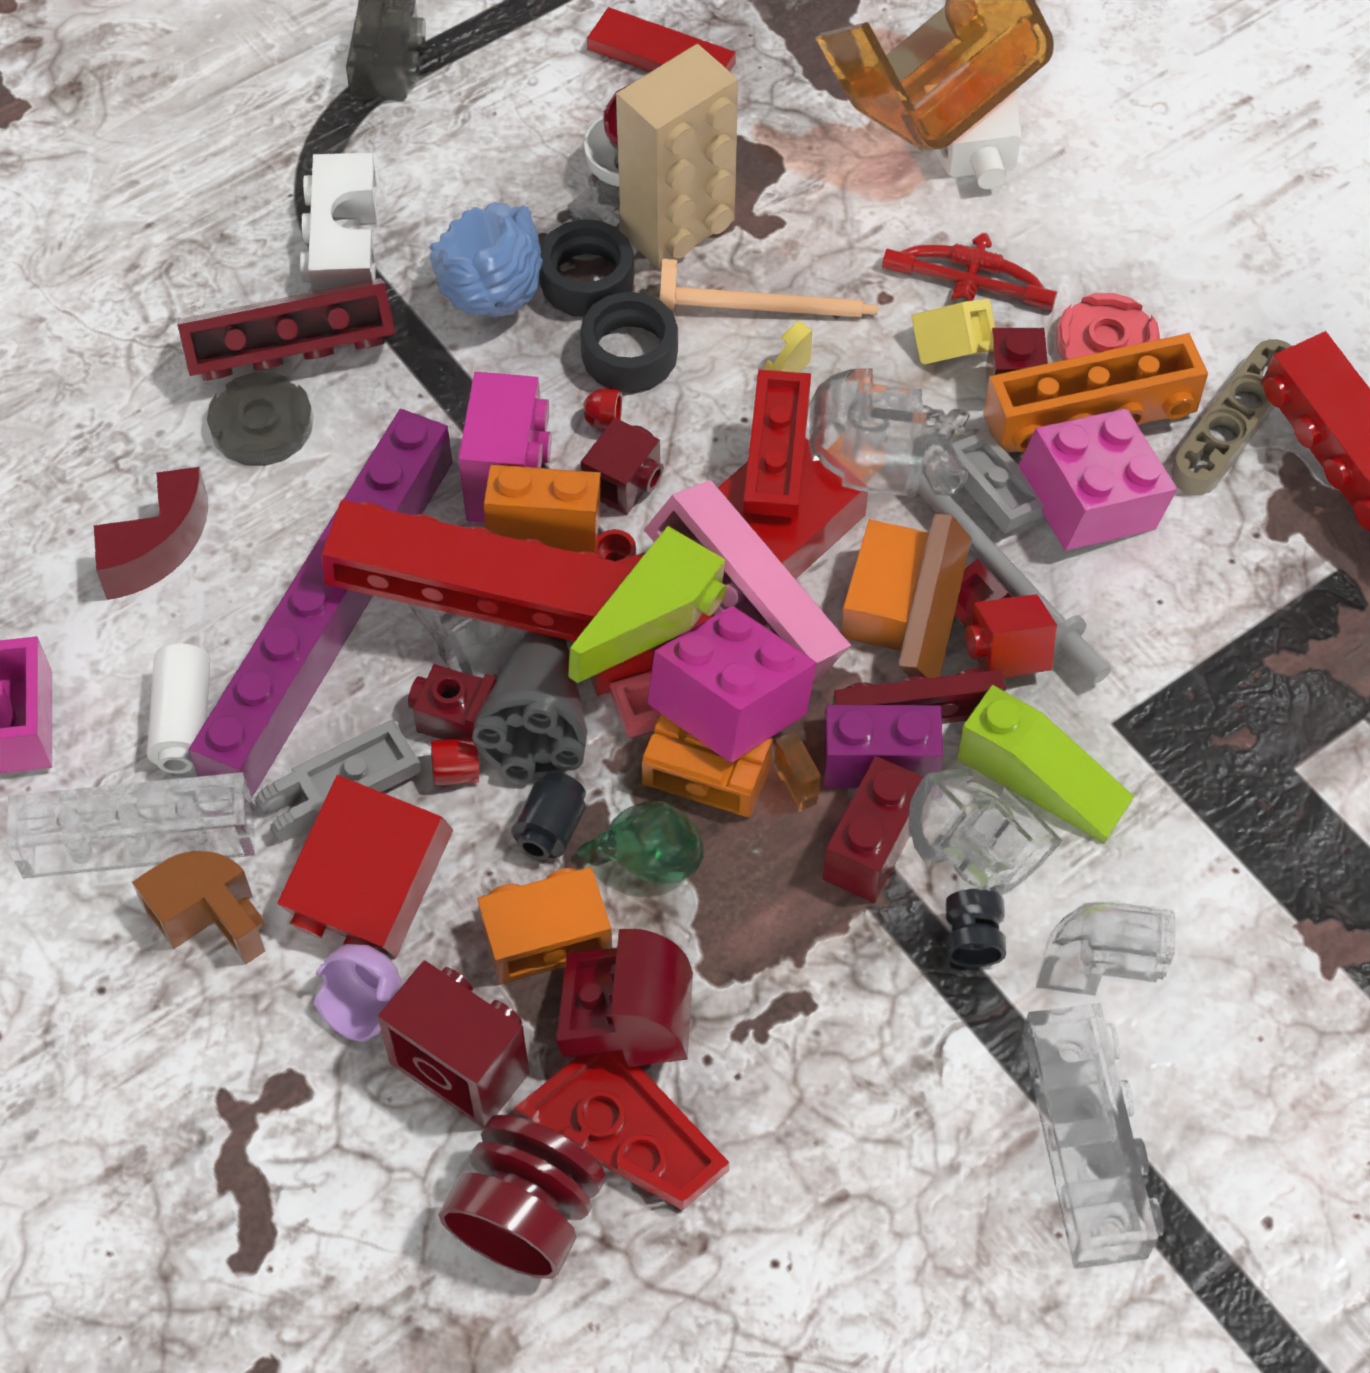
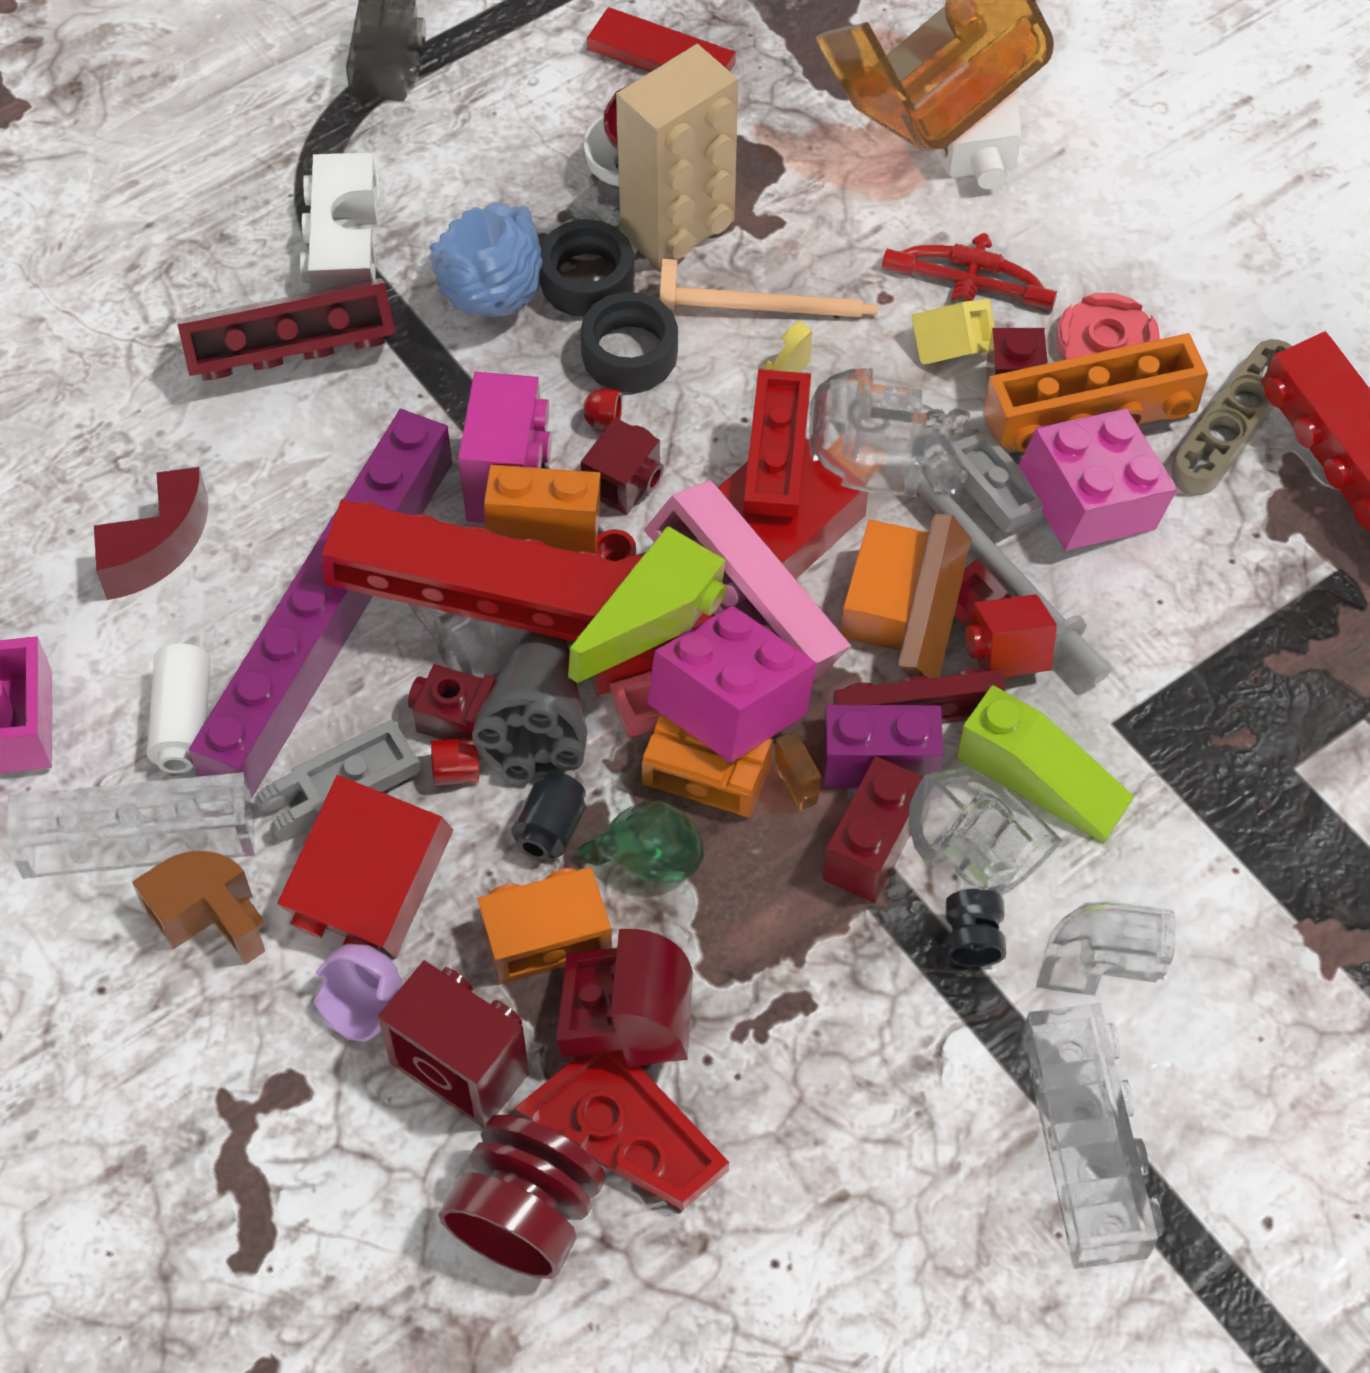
clear smoke tile [207,372,314,466] -> none

